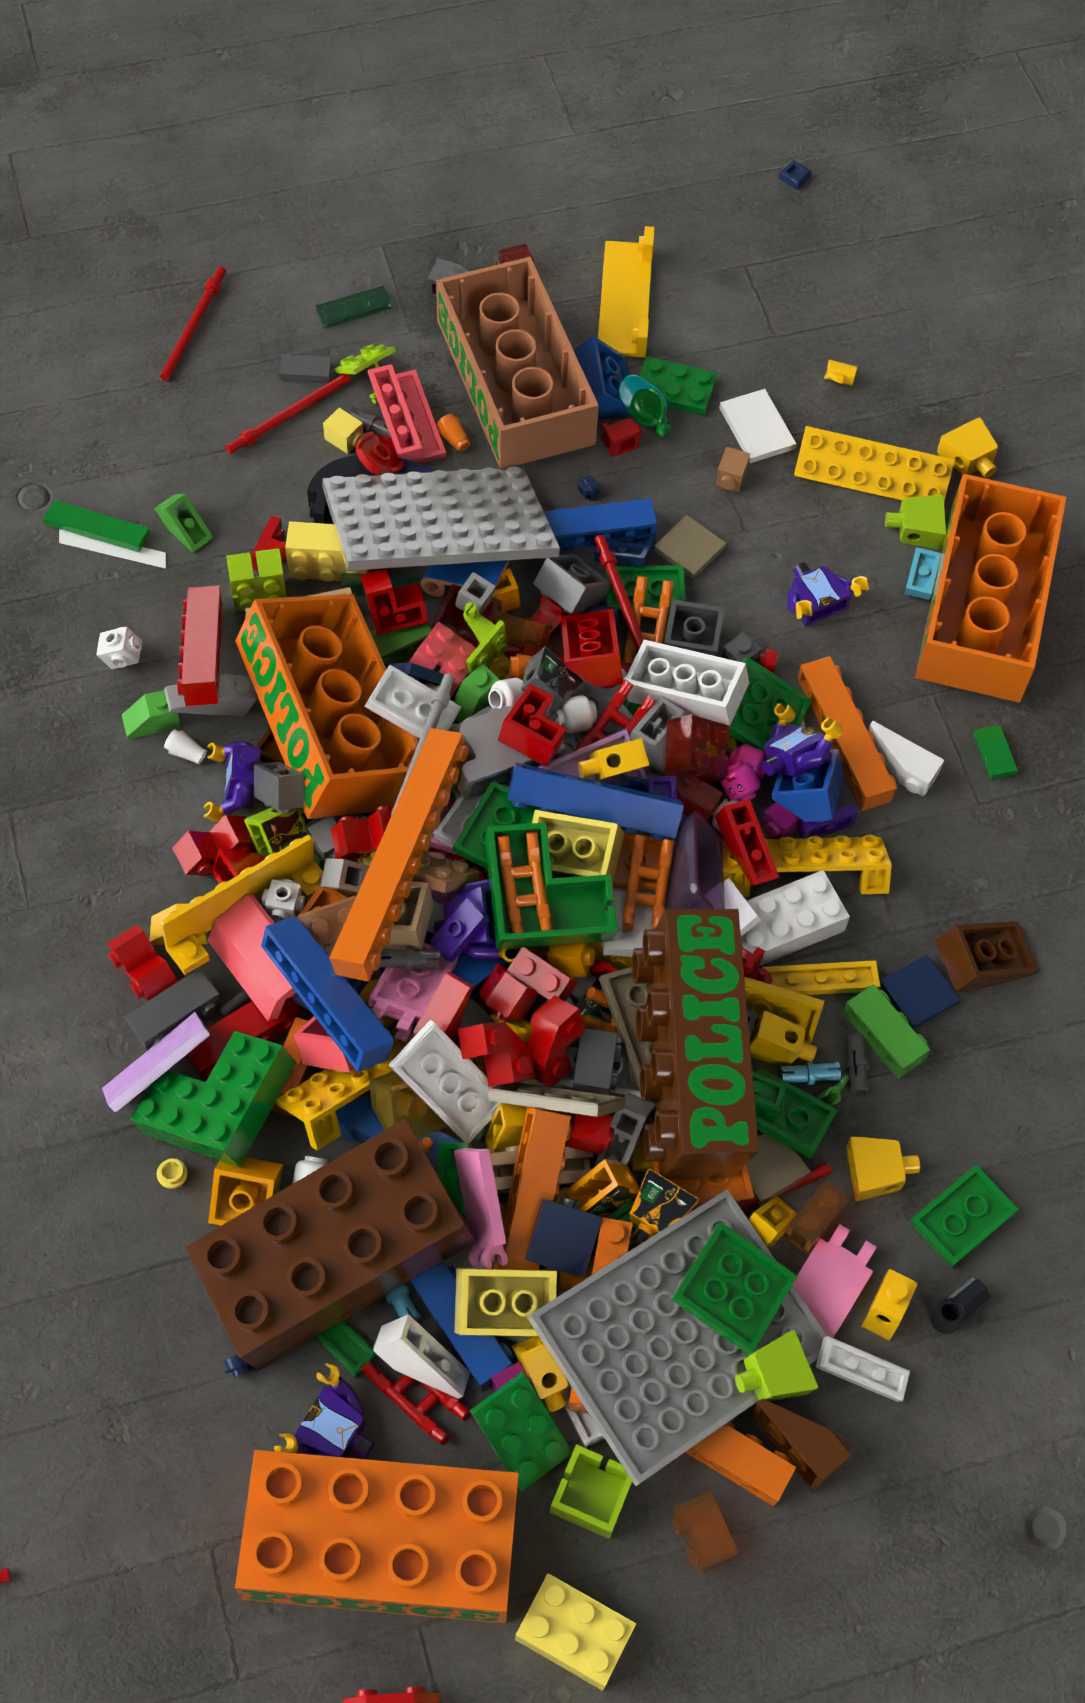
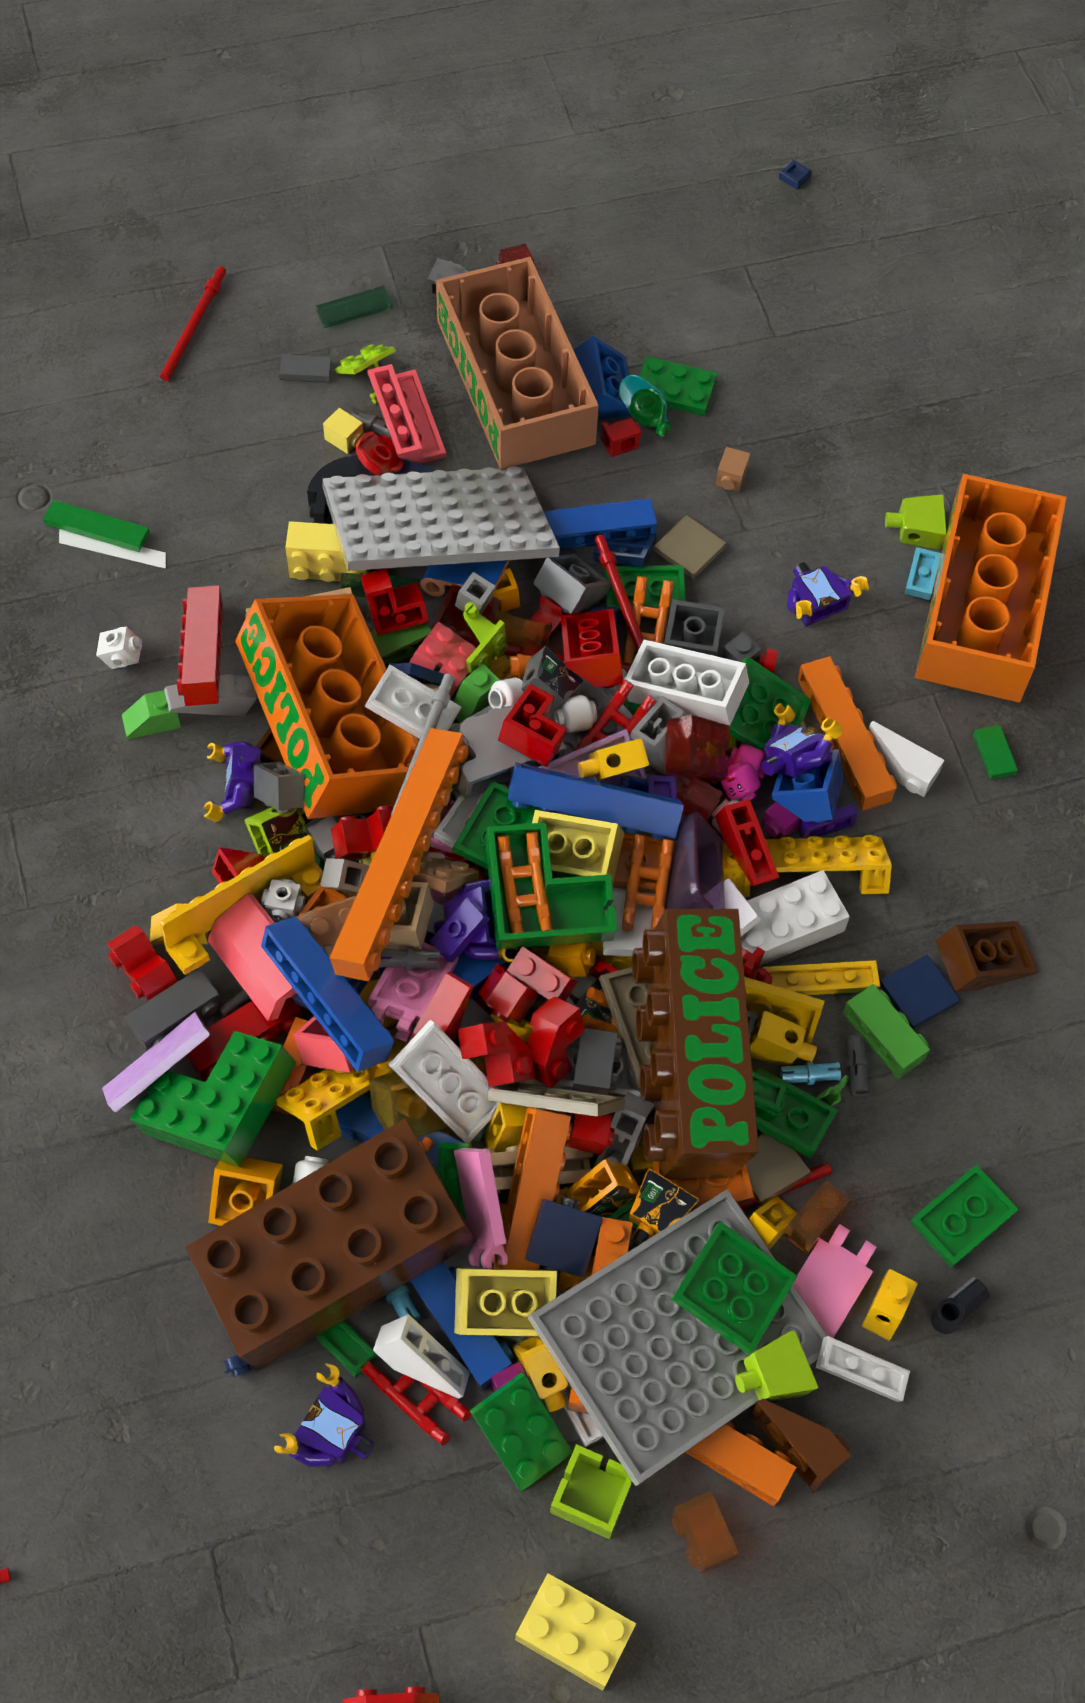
bright green slope [154,494,214,552] -> none
light yellow plate [157,1159,188,1189] -> none
white cone [164,729,207,765] -> none
red brick [173,815,255,876] -> none
red bar [225,374,351,455] -> none
lime piece [226,548,287,612] -> none
orange brick [235,1450,518,1624] -> none
red slope [251,515,287,572] -> none
orange cone [437,414,470,452] -> none
dark blue plate [577,475,600,500] -> none
yellow bracket [598,226,654,358] -> none
white tile [719,389,796,463] -> none
yellow bracket [794,426,955,501] -> none
yellow piece [824,360,858,386] -> none
yellow torso [846,1137,920,1201] -> none
yellow torso [937,417,998,478] -> none

